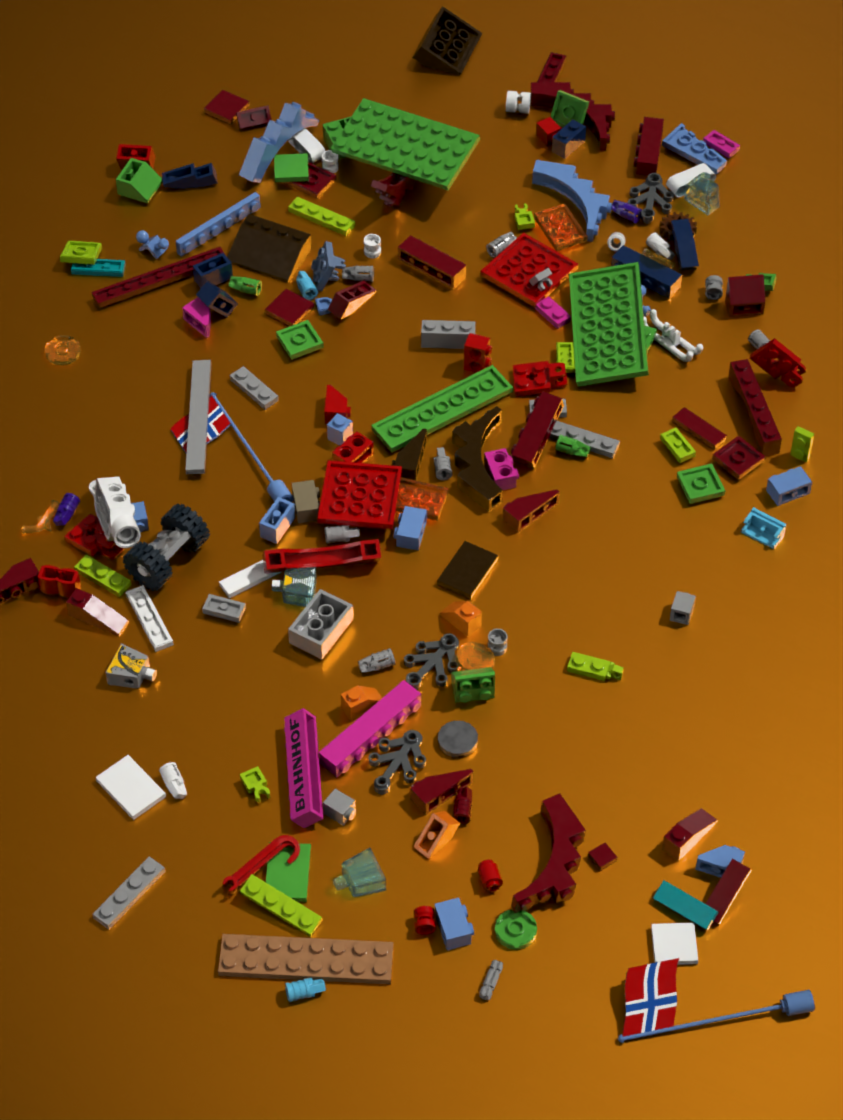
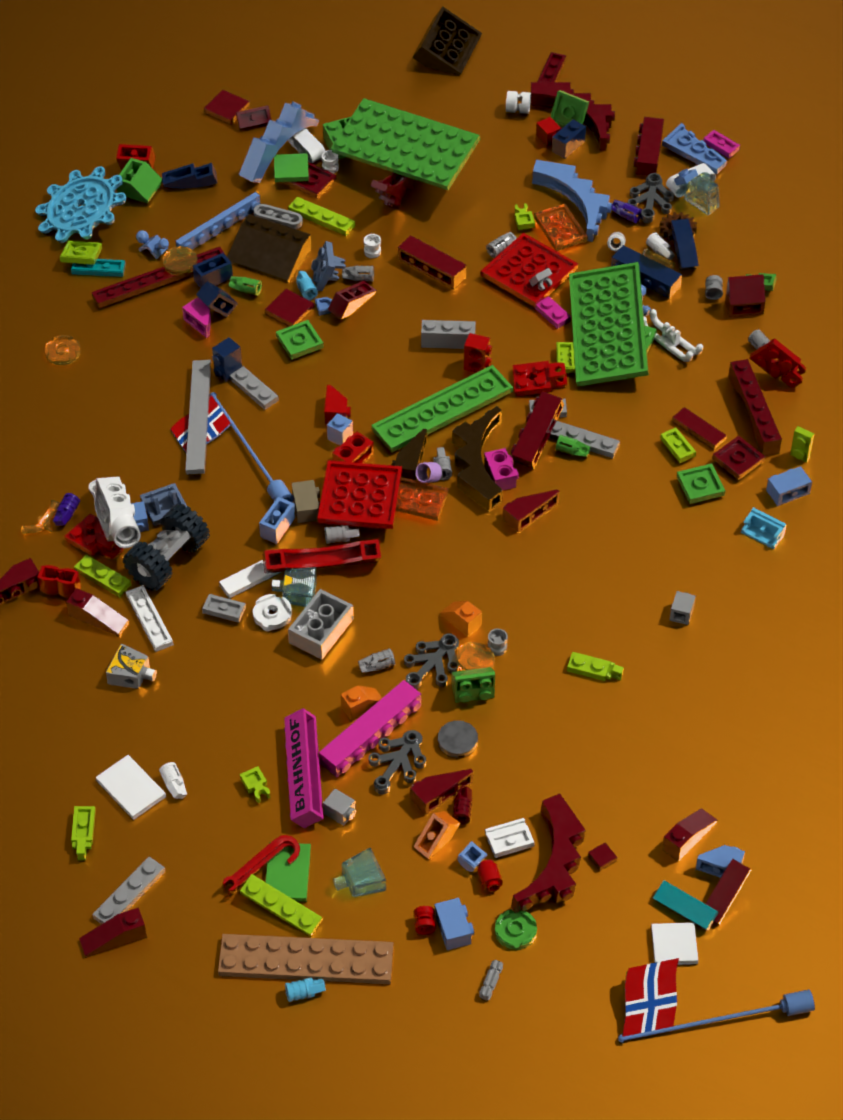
medium blue brick [394,506,427,550] -> none
dark brown tile [437,541,498,599] -> none
none -> medium azure plate [35,166,126,243]
none -> lime hinge [71,806,96,860]
none -> dark red slope [79,907,147,958]
none -> sand blue plate [140,483,187,526]
none -> clear yellow tile [162,246,198,275]
none -> dark blue brick [212,337,242,382]
none -> white plate [253,594,292,632]
none -> light grey plate [254,204,303,229]
none -> lavender piece [416,462,442,483]
none -> medium blue brick [457,841,488,872]
none -> white plate [485,818,534,858]
none -> medium blue plate [674,169,698,185]

